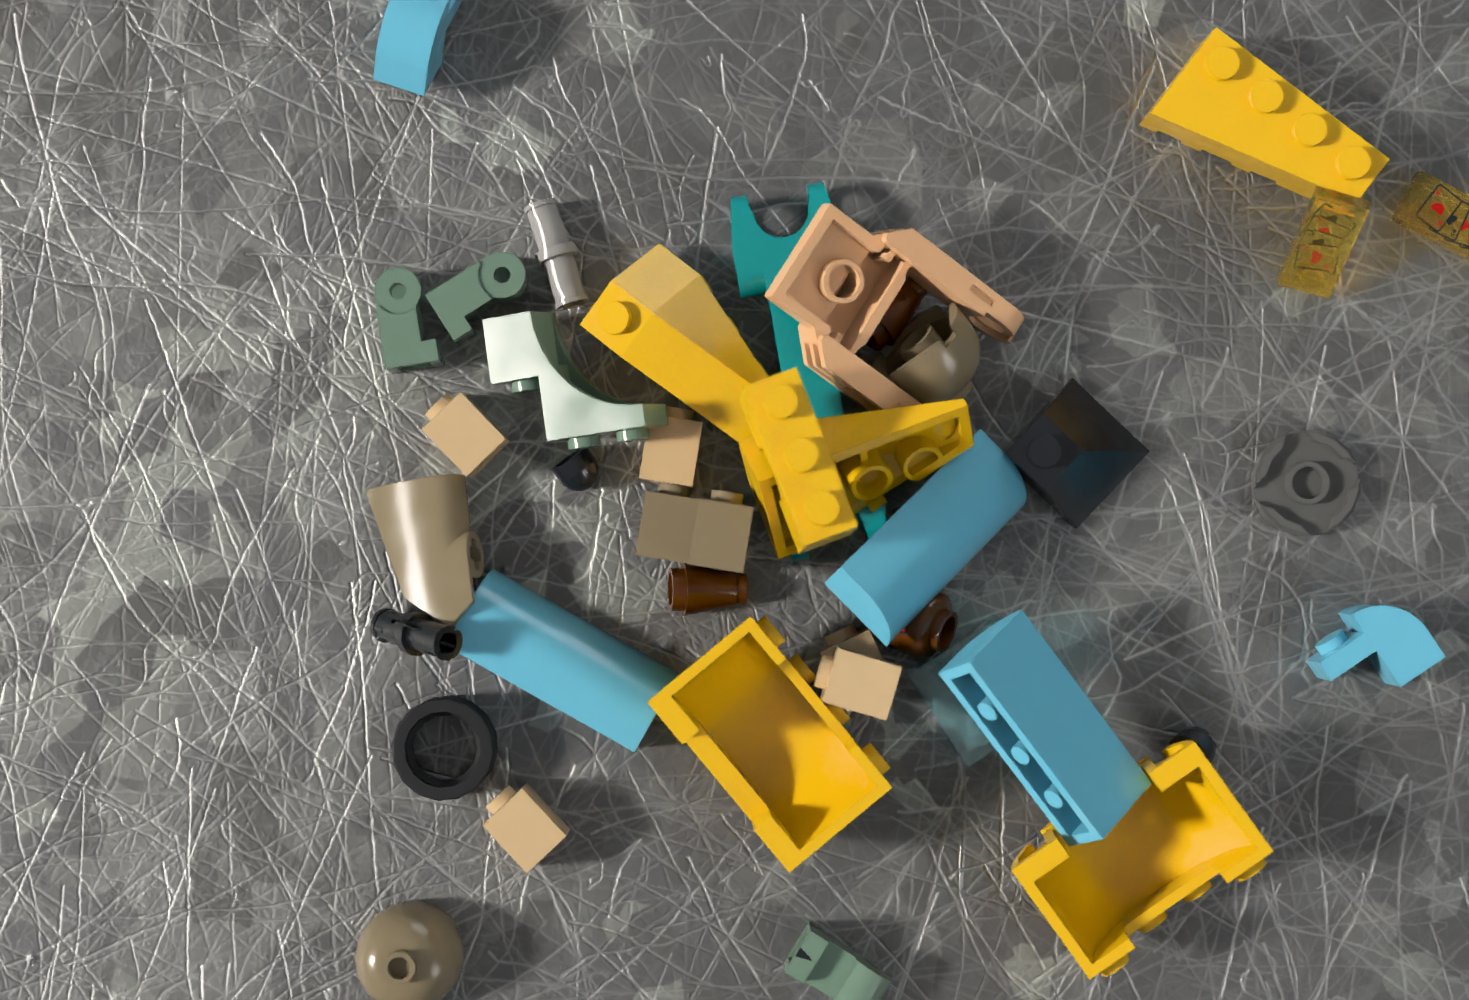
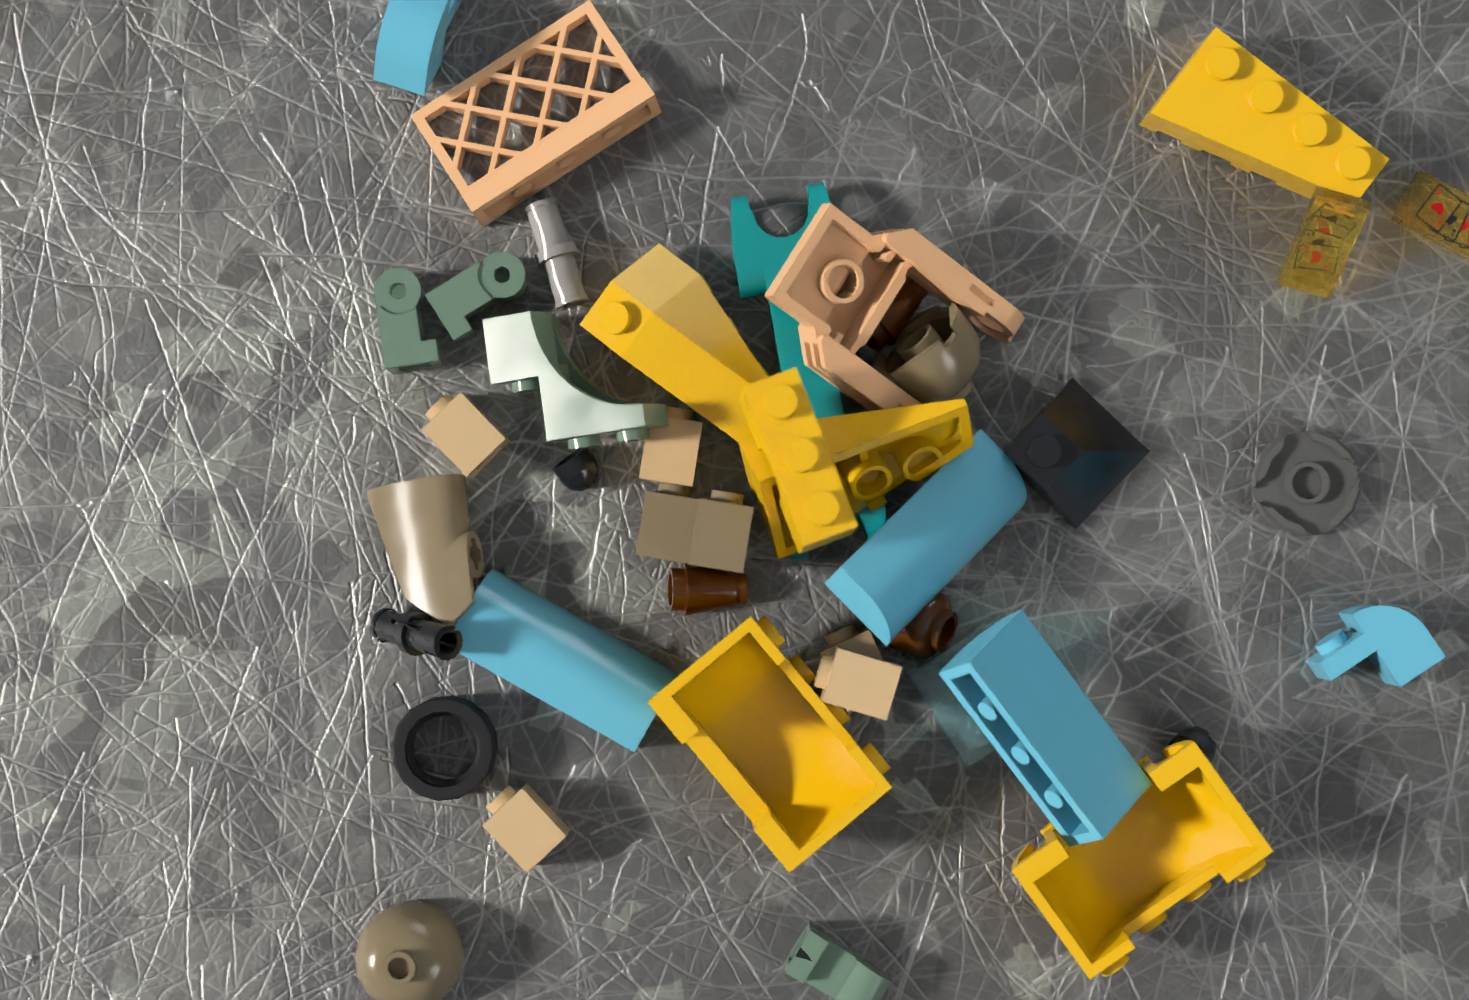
none -> light nougat fence [410,0,662,227]

